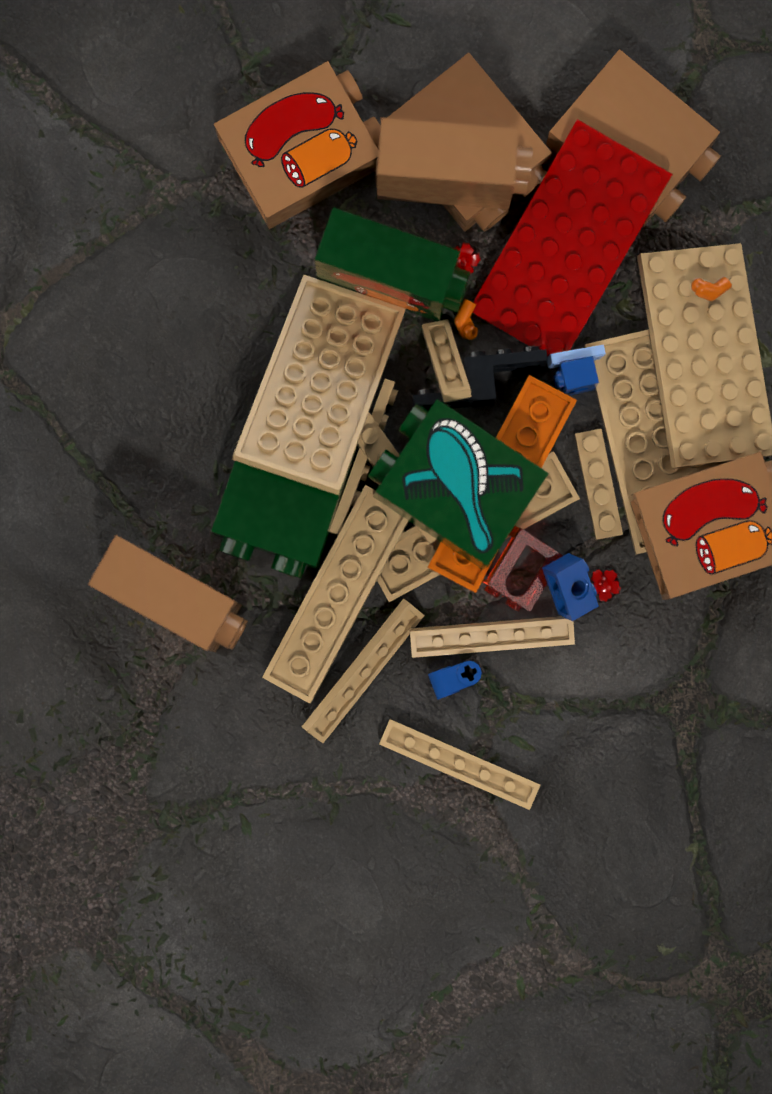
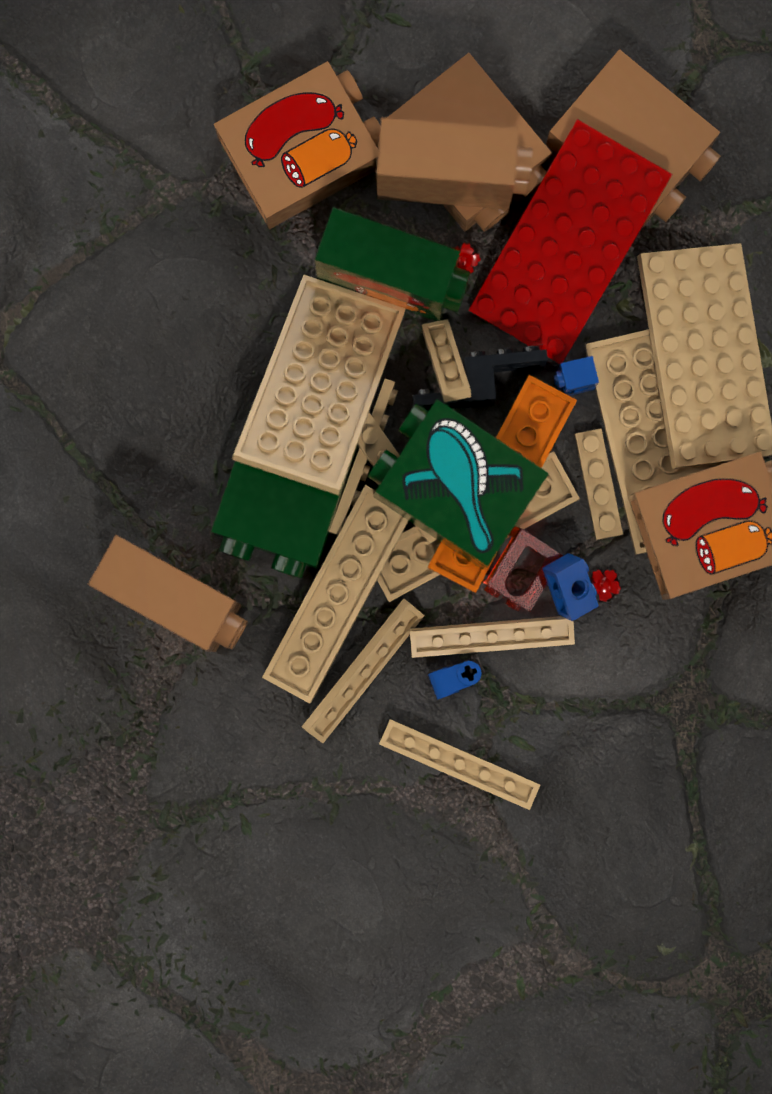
orange arm [454,298,478,340] -> none
light blue tile [547,344,606,368] -> none
orange arm [691,277,732,301] -> none

